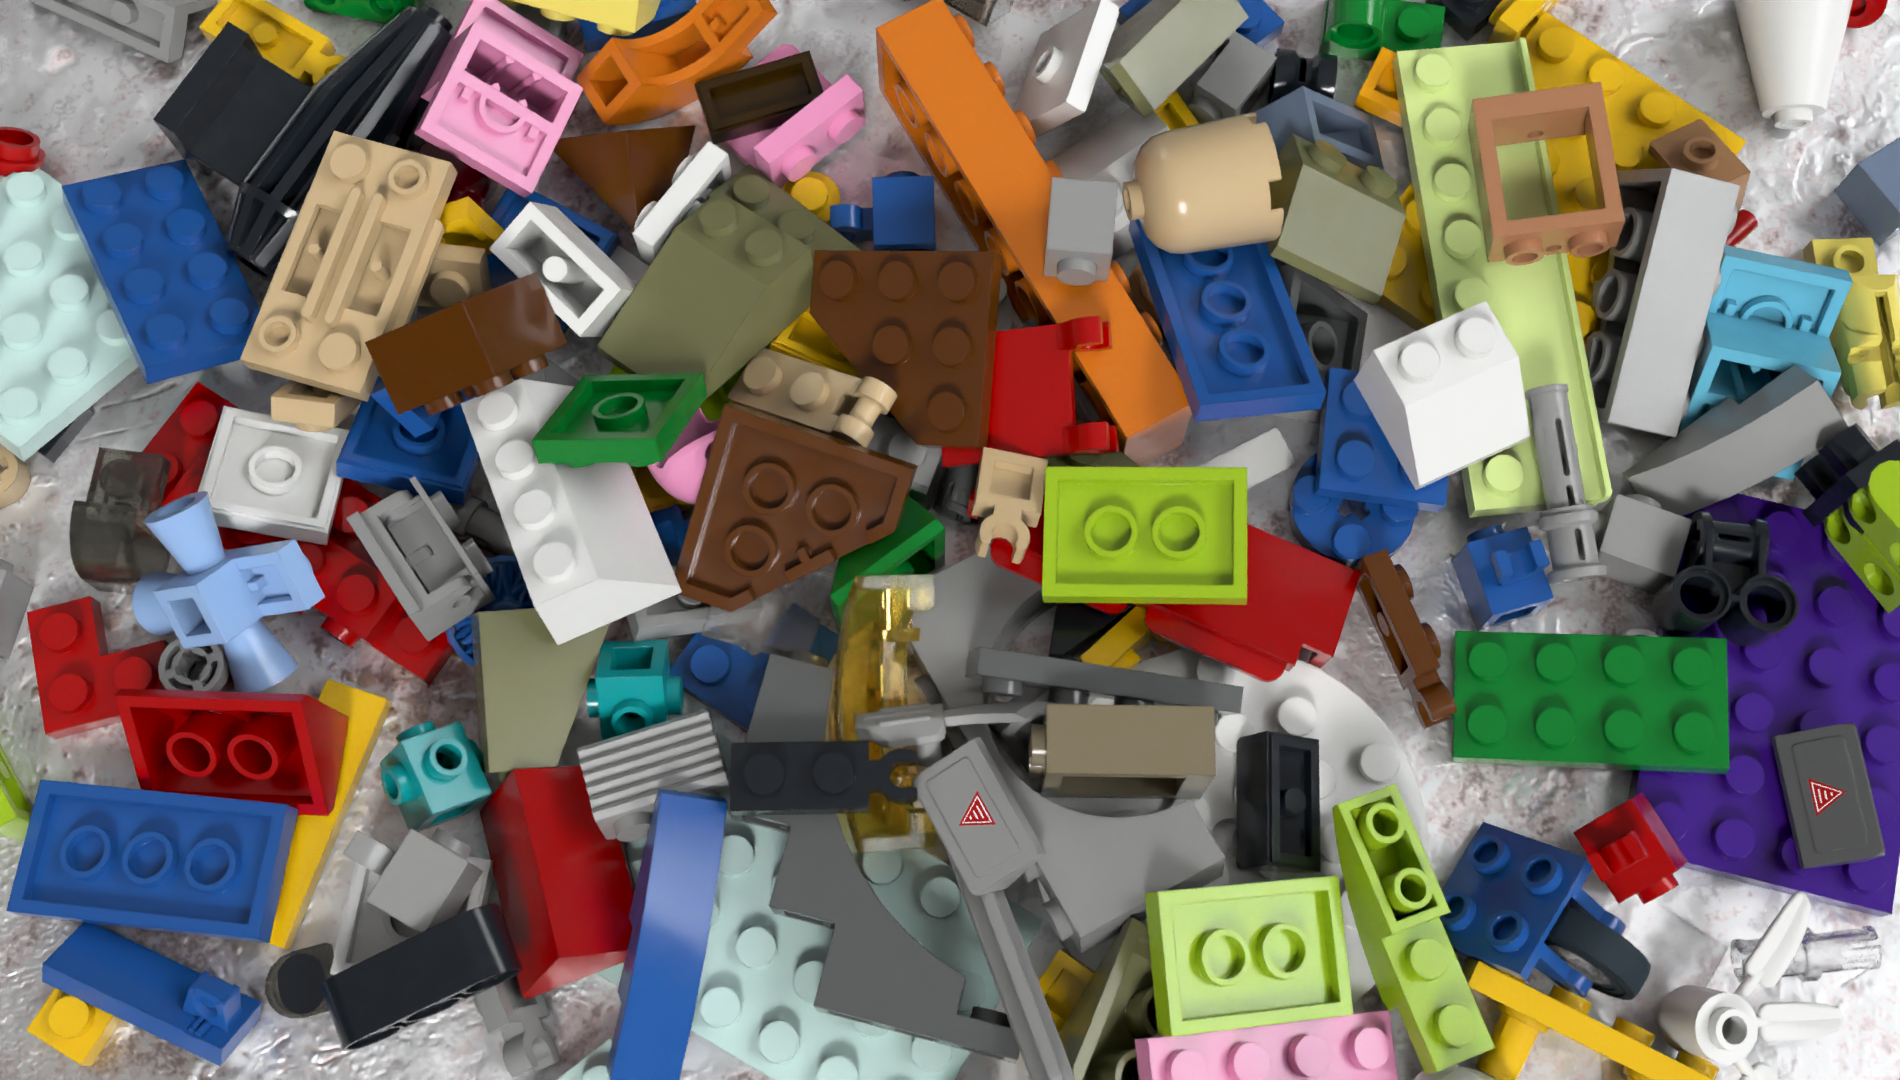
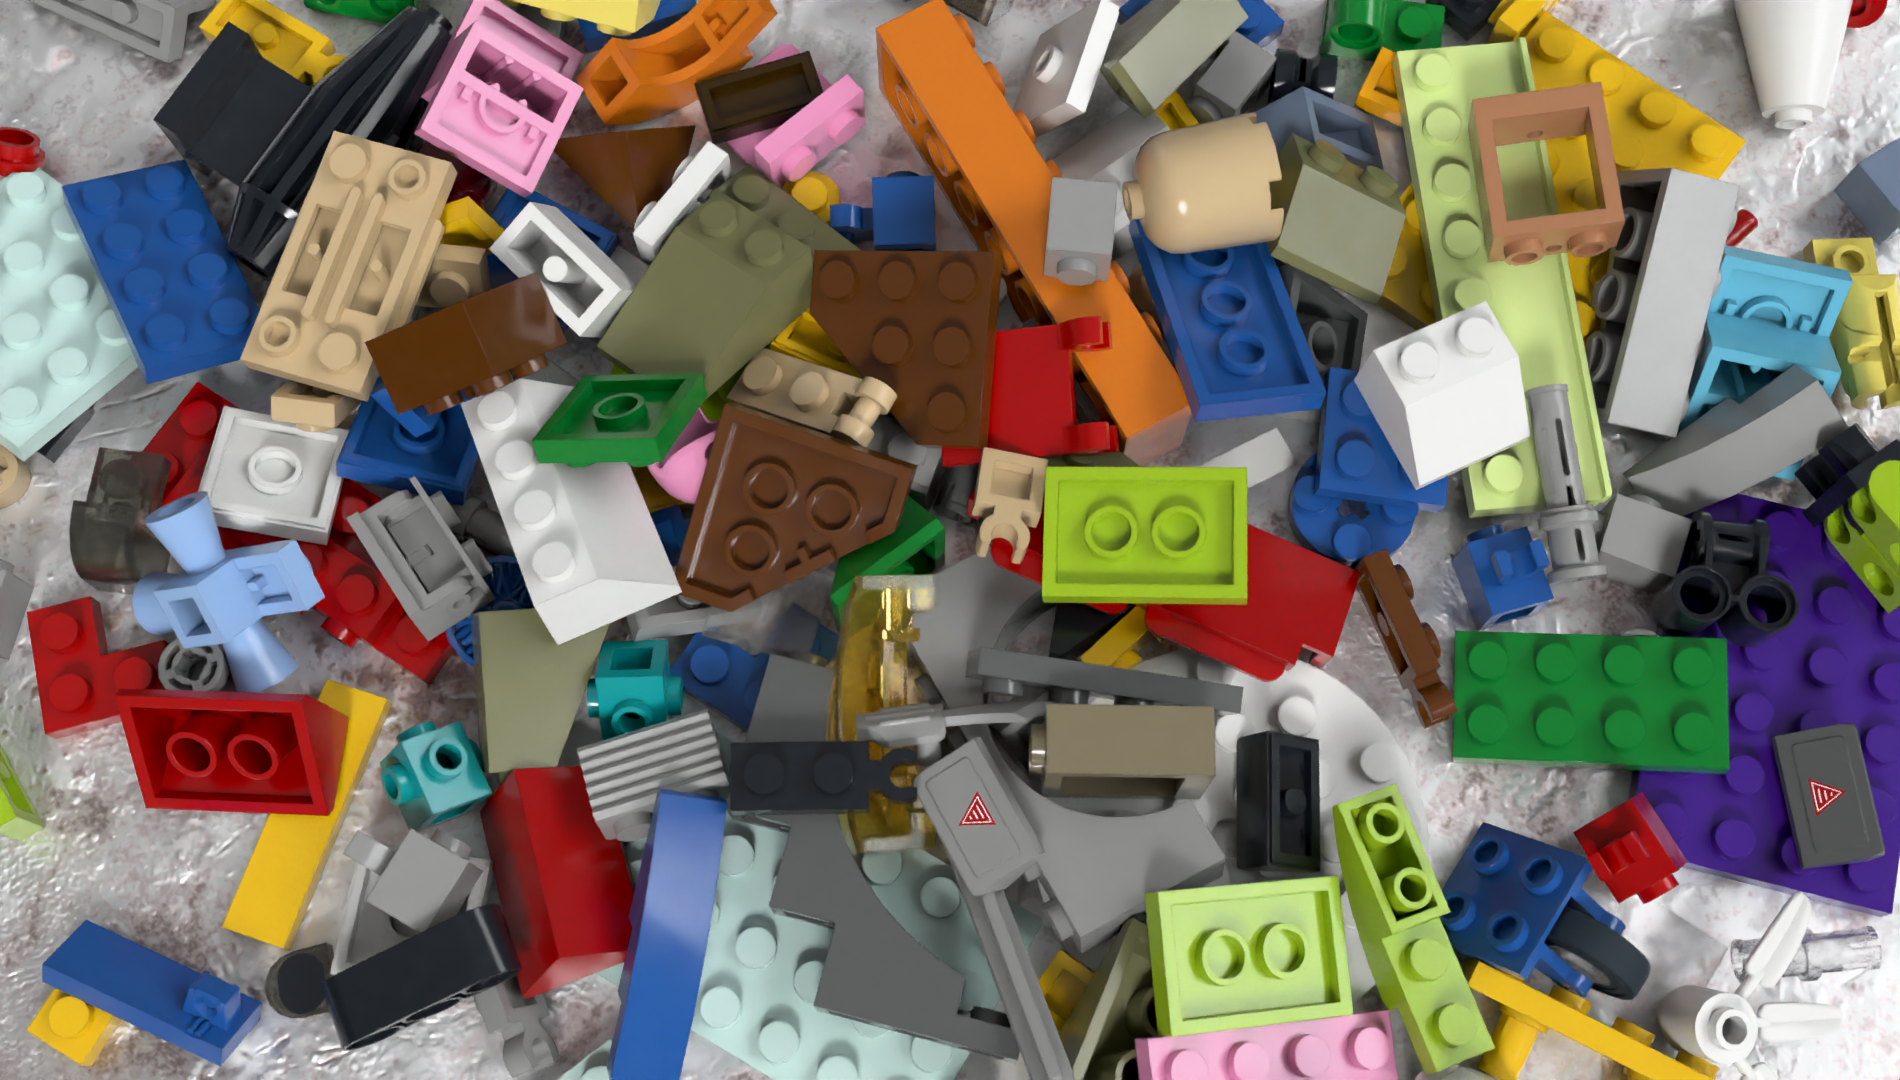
blue plate [6,779,299,943] -> none
medium nougat bracket [1648,119,1751,212] -> none

